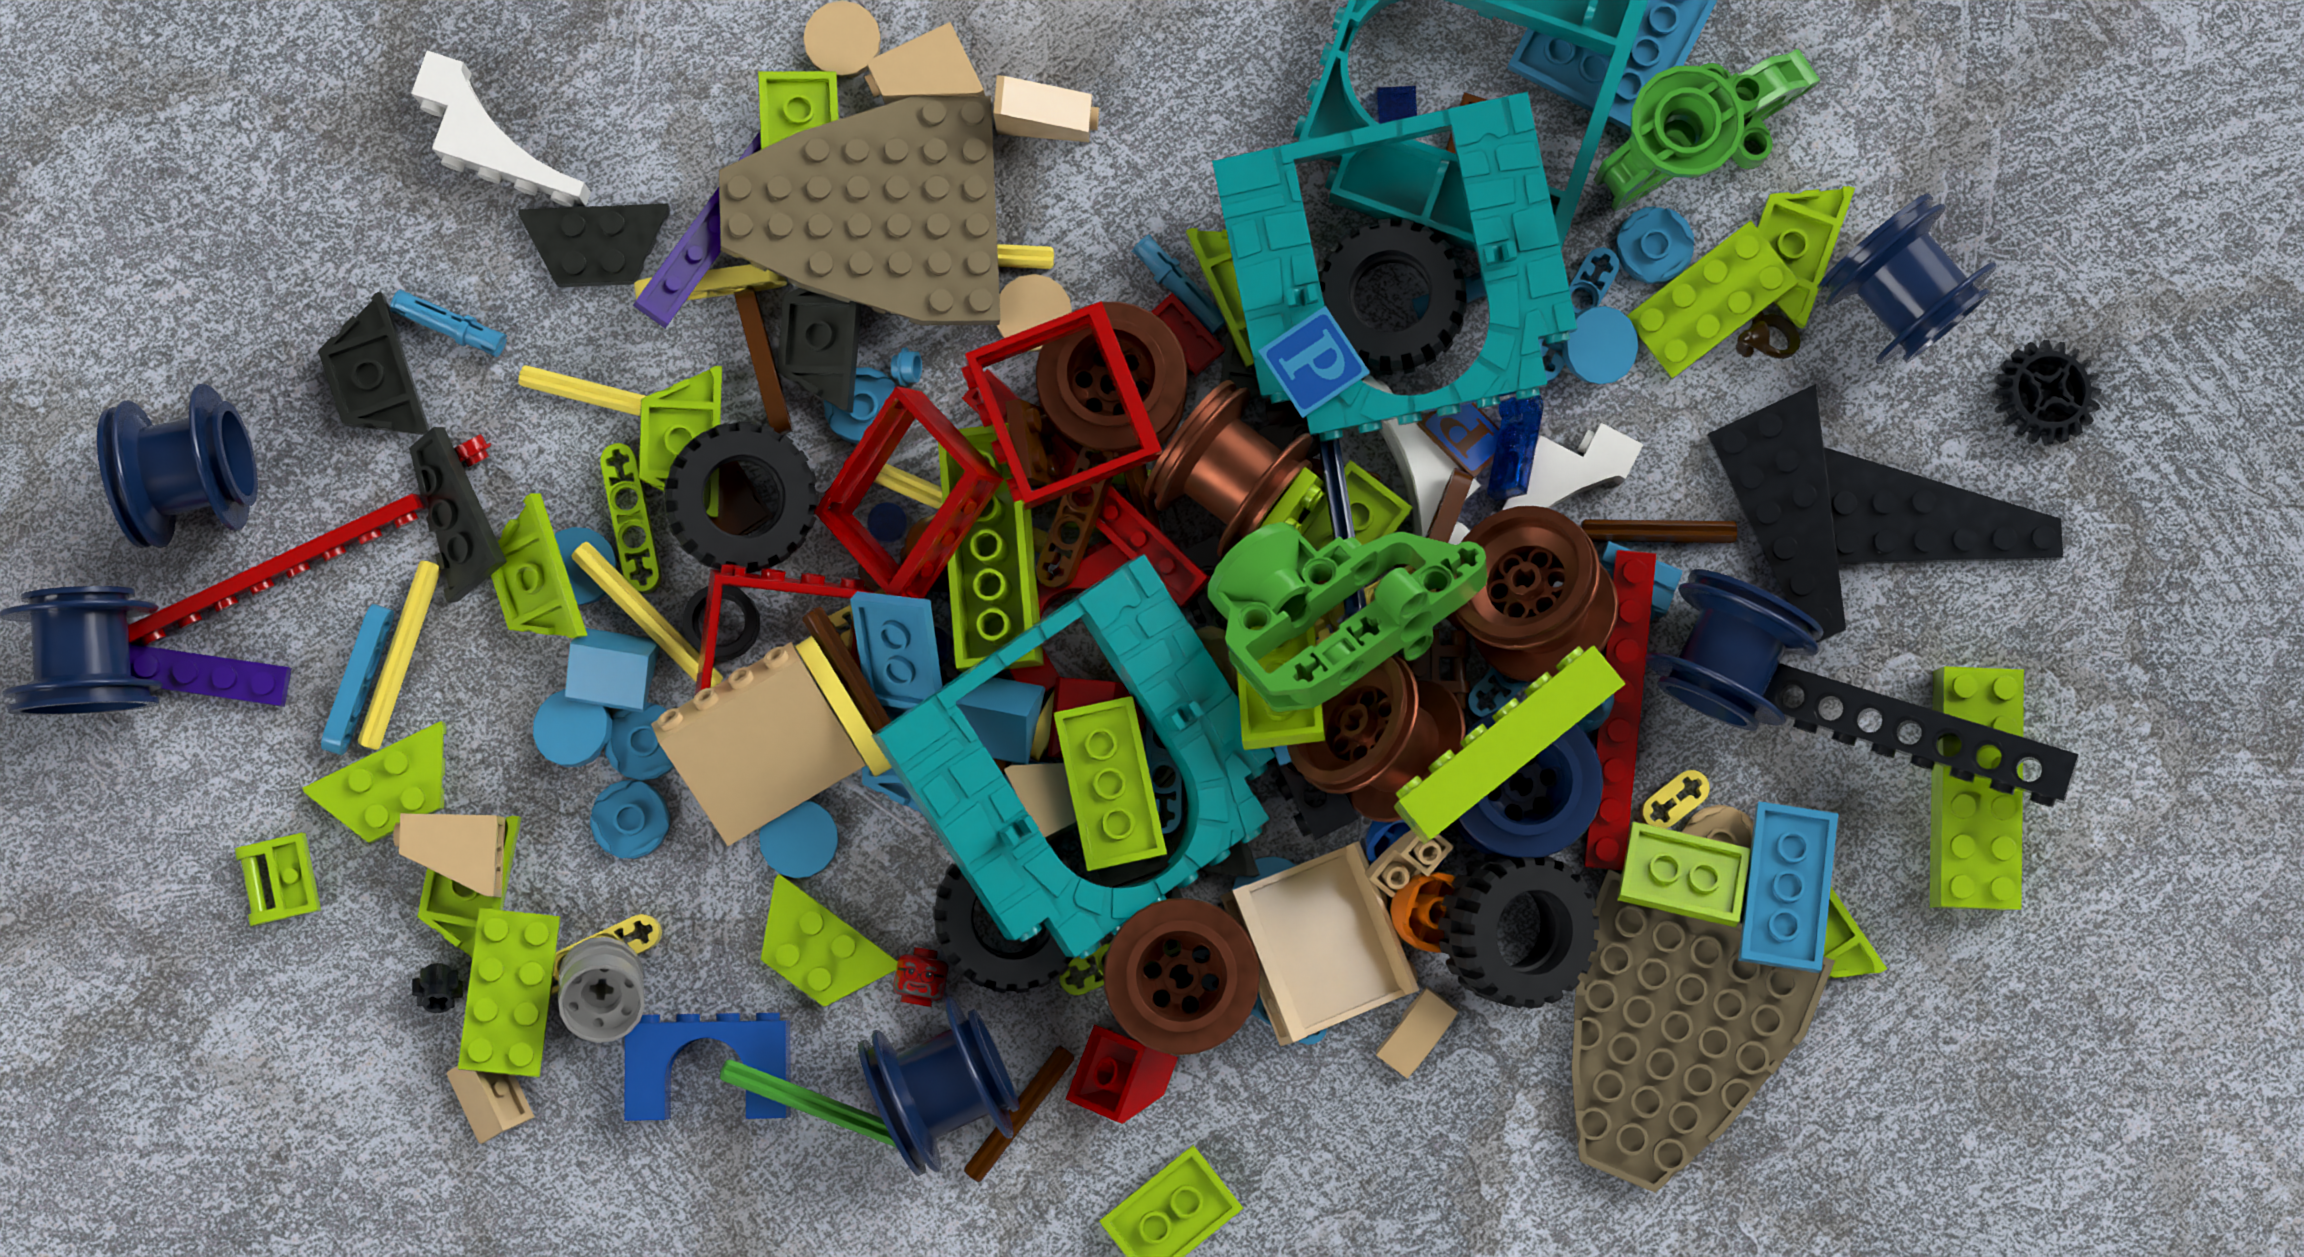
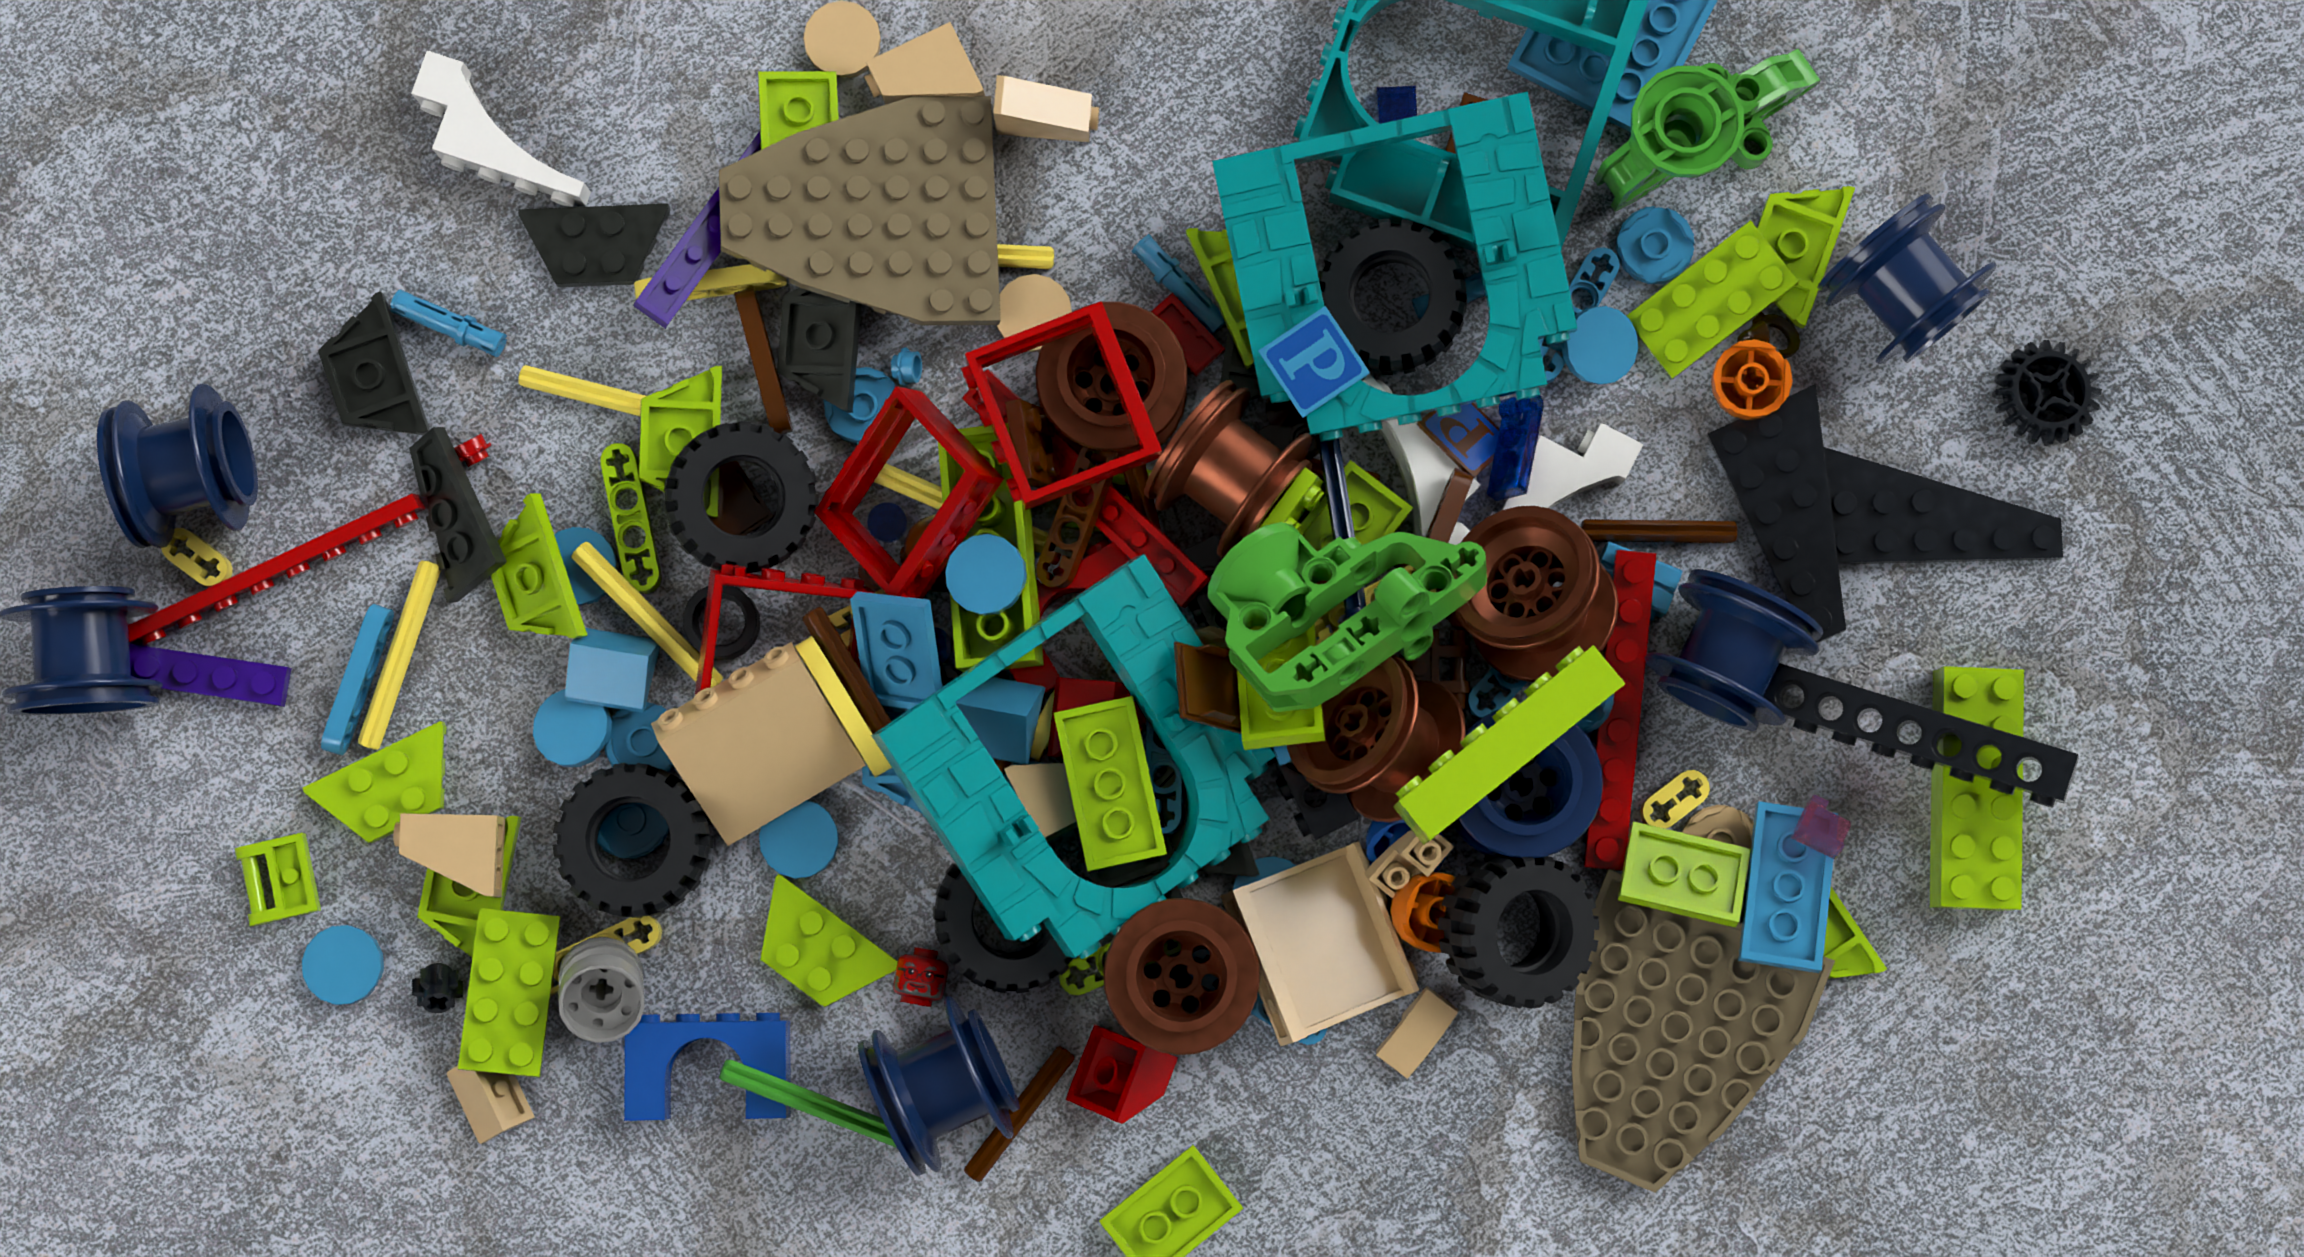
none -> light yellow beam [161,528,233,587]
none -> dark azure tile [302,925,384,1005]
none -> black tyre [552,763,713,918]
none -> dark azure tile [945,534,1027,616]
none -> reddish brown piece [1174,641,1242,734]
none -> orange cylinder [1711,339,1793,420]
none -> clear pink panel [1791,794,1851,859]

